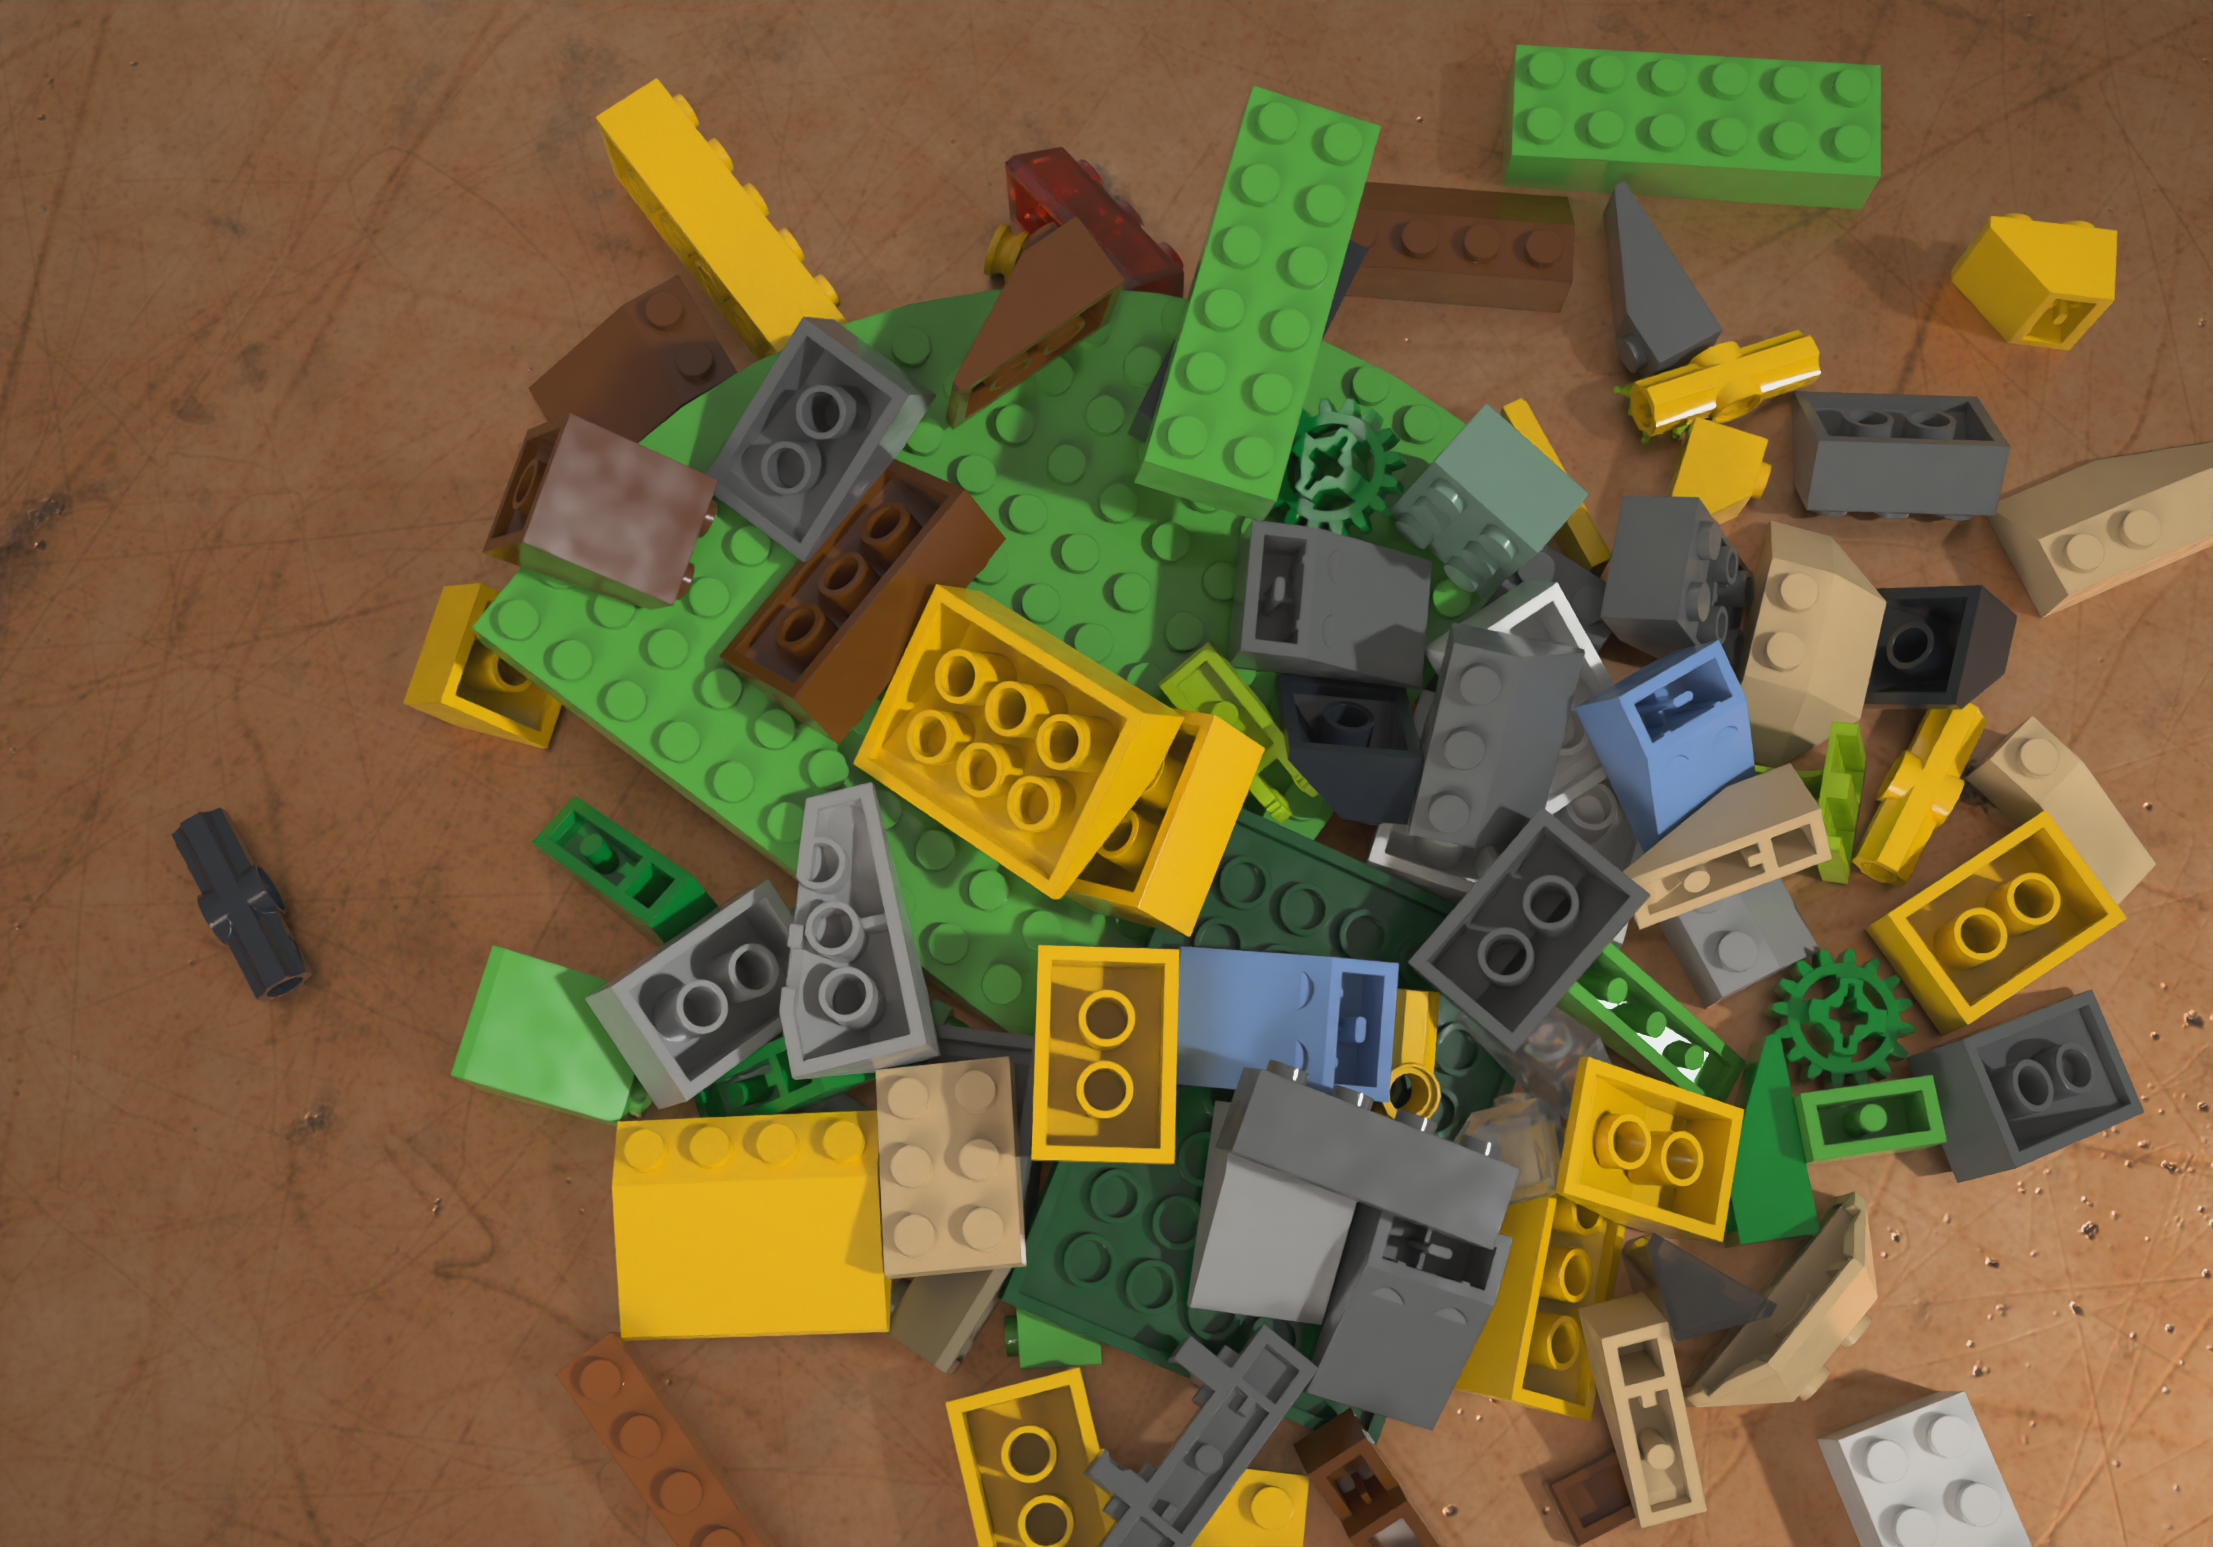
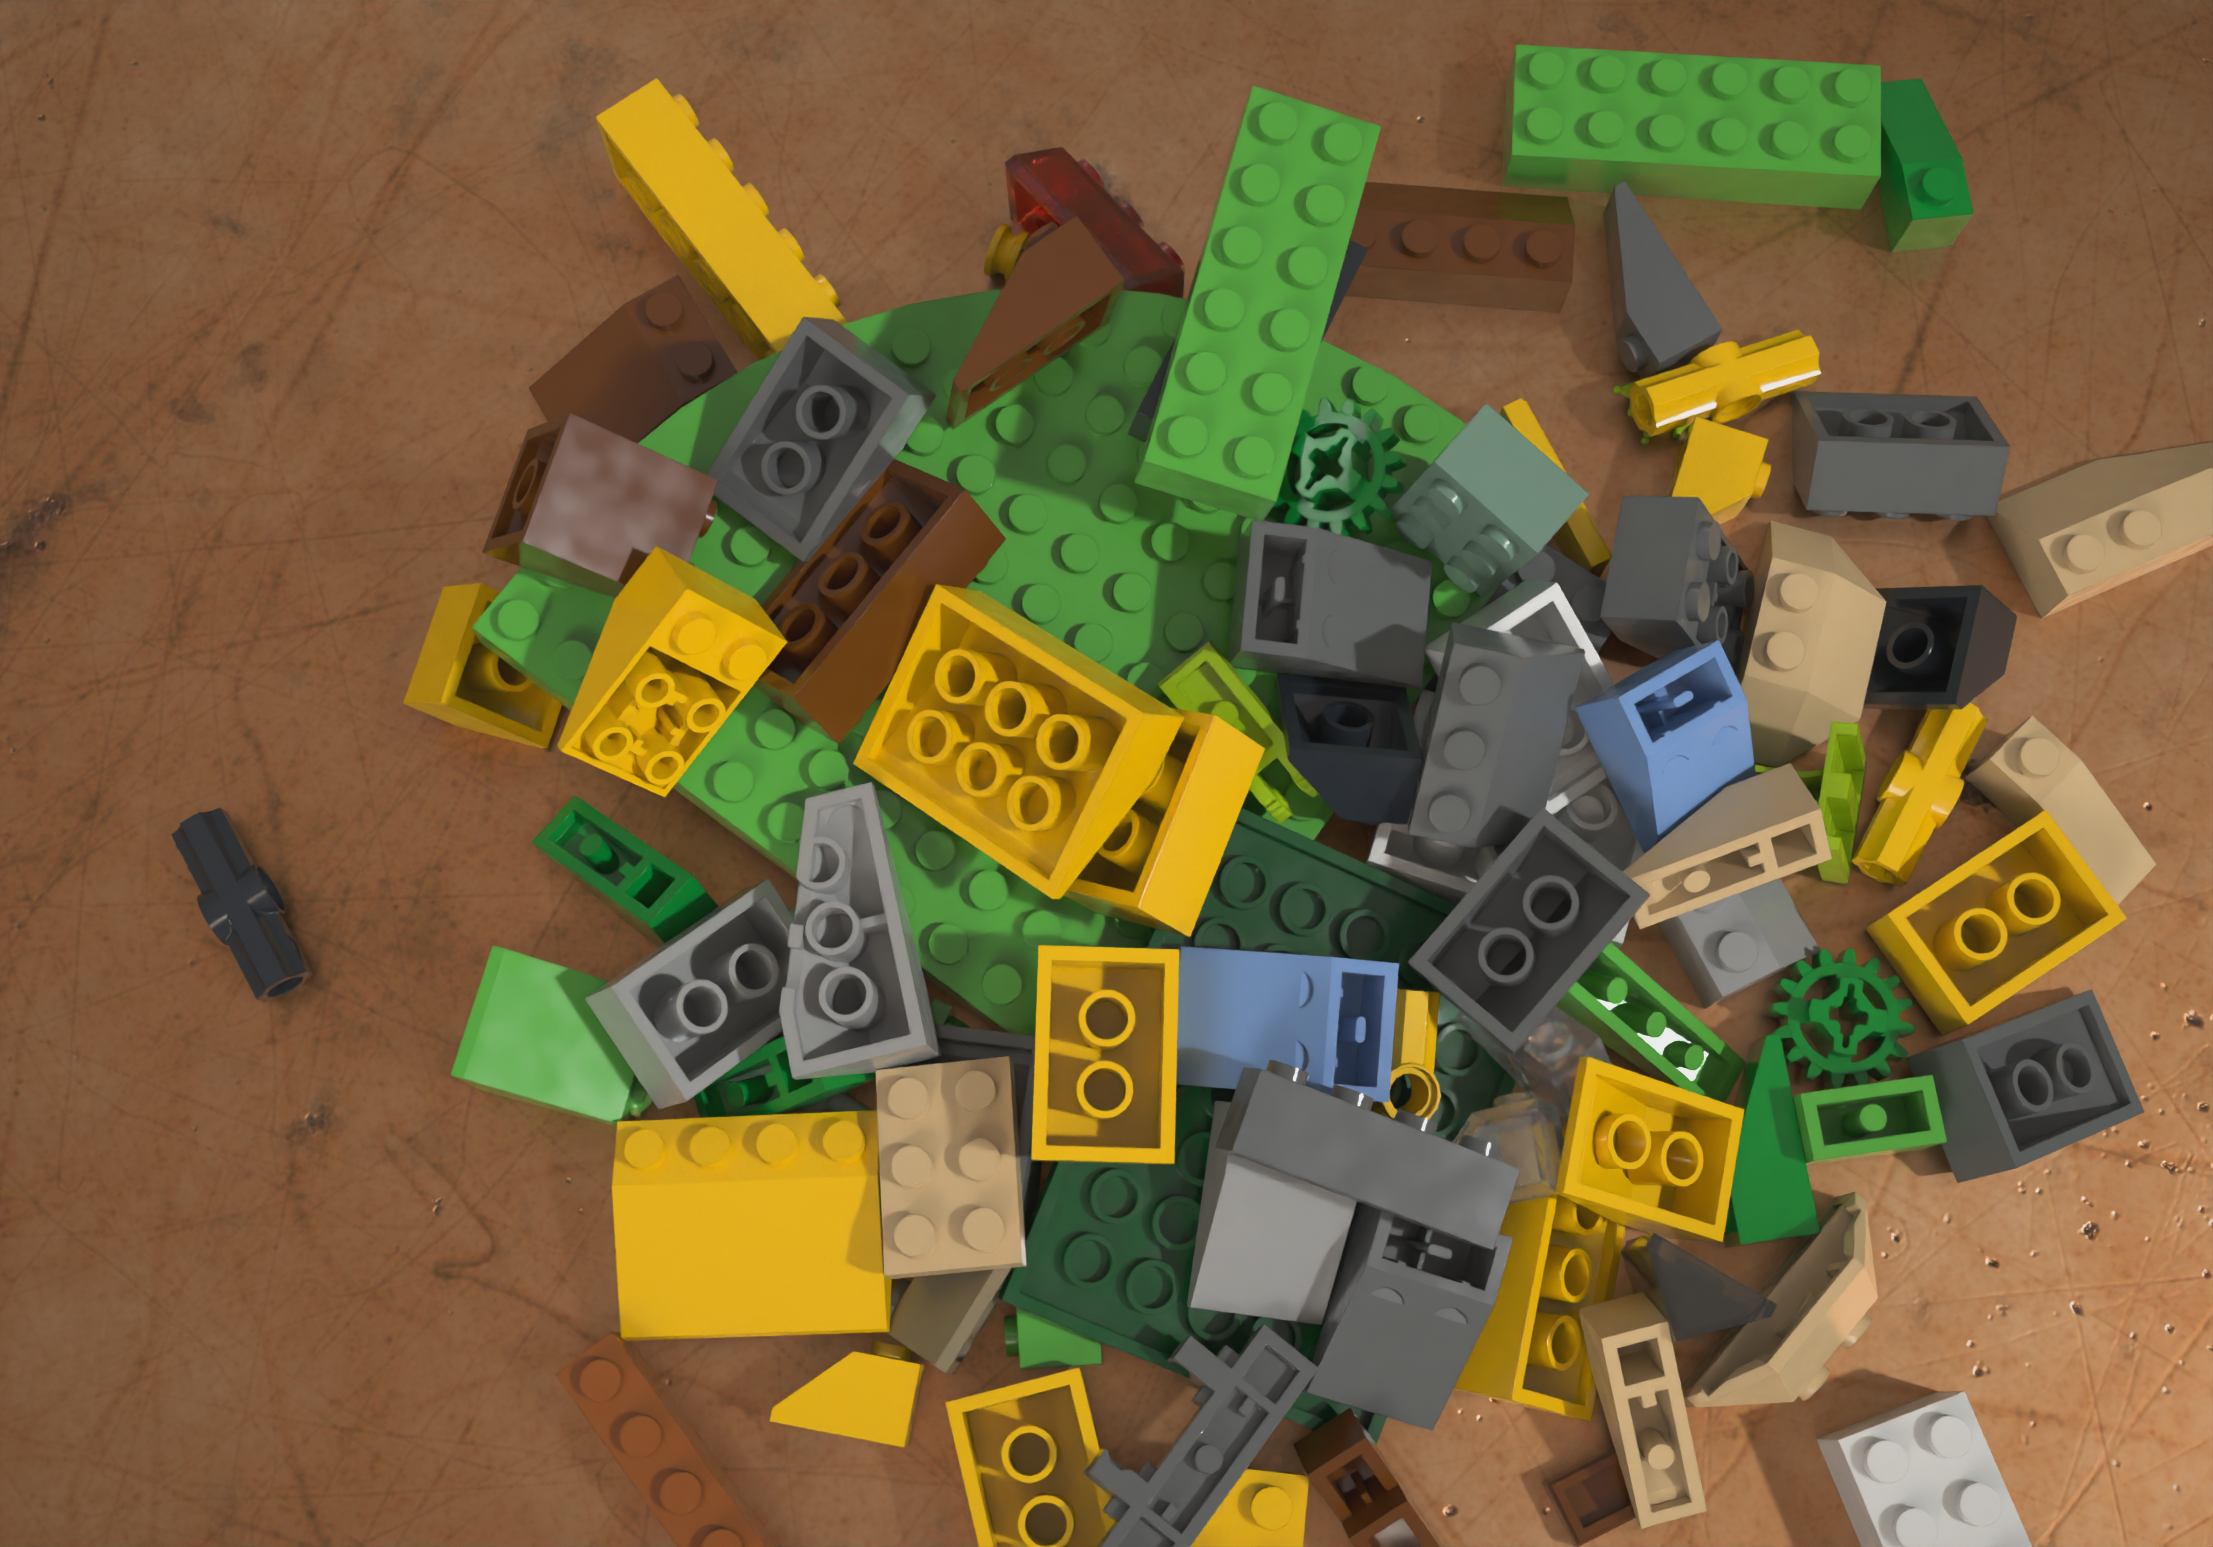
yellow slope [1951,213,2118,351] -> none
none -> yellow slope [557,546,787,797]
none -> yellow slope [770,1341,926,1447]
none -> green slope [1878,78,1974,252]

